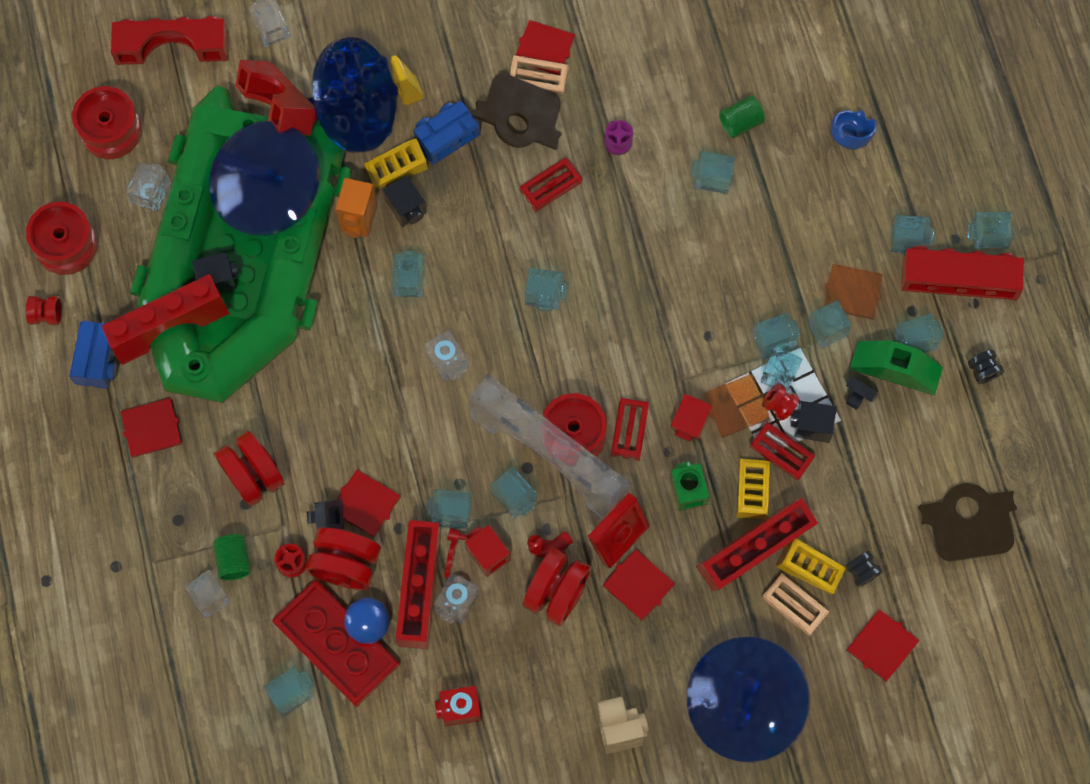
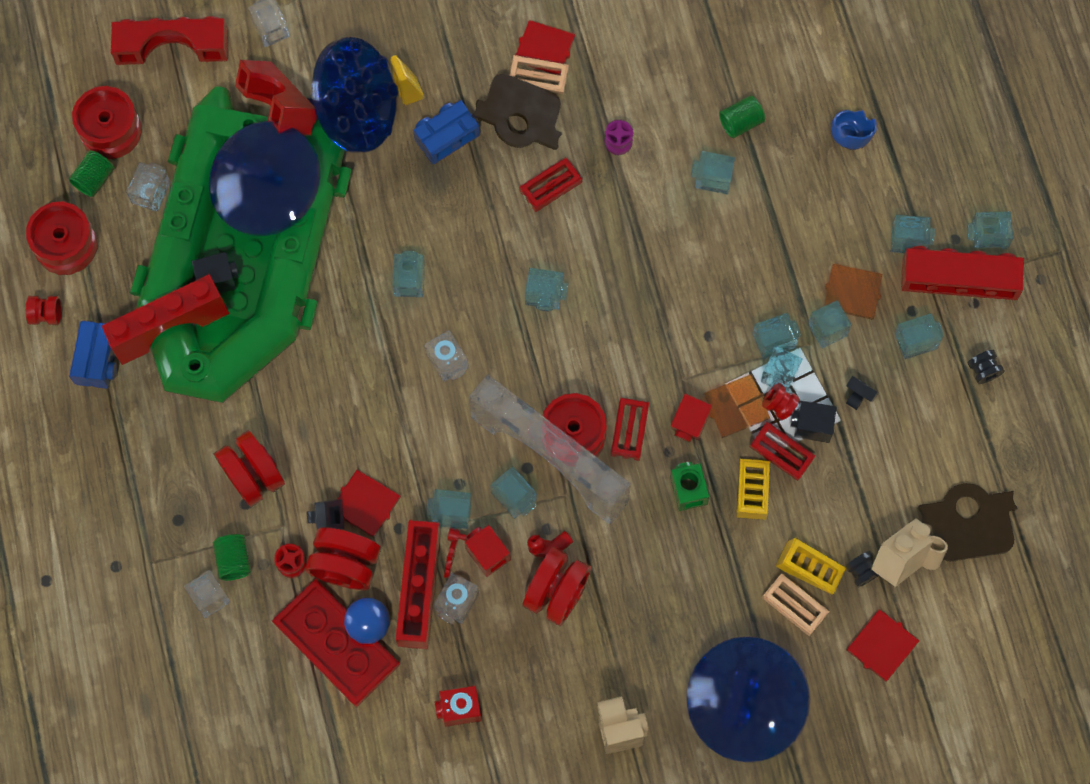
red piece [120,398,182,458] -> none
clear light blue brick [263,666,314,717] -> none
orange brick [335,178,378,238] -> none
yellow slope [364,138,428,190] -> none
black brick [383,175,427,227] -> none
red tile [588,493,649,569] -> none
red piece [603,549,675,621] -> none
red brick [696,498,818,591] -> none
green slope [850,340,943,396] -> none
none -> green piece [68,150,115,197]
none -> tan hinge [871,518,948,587]

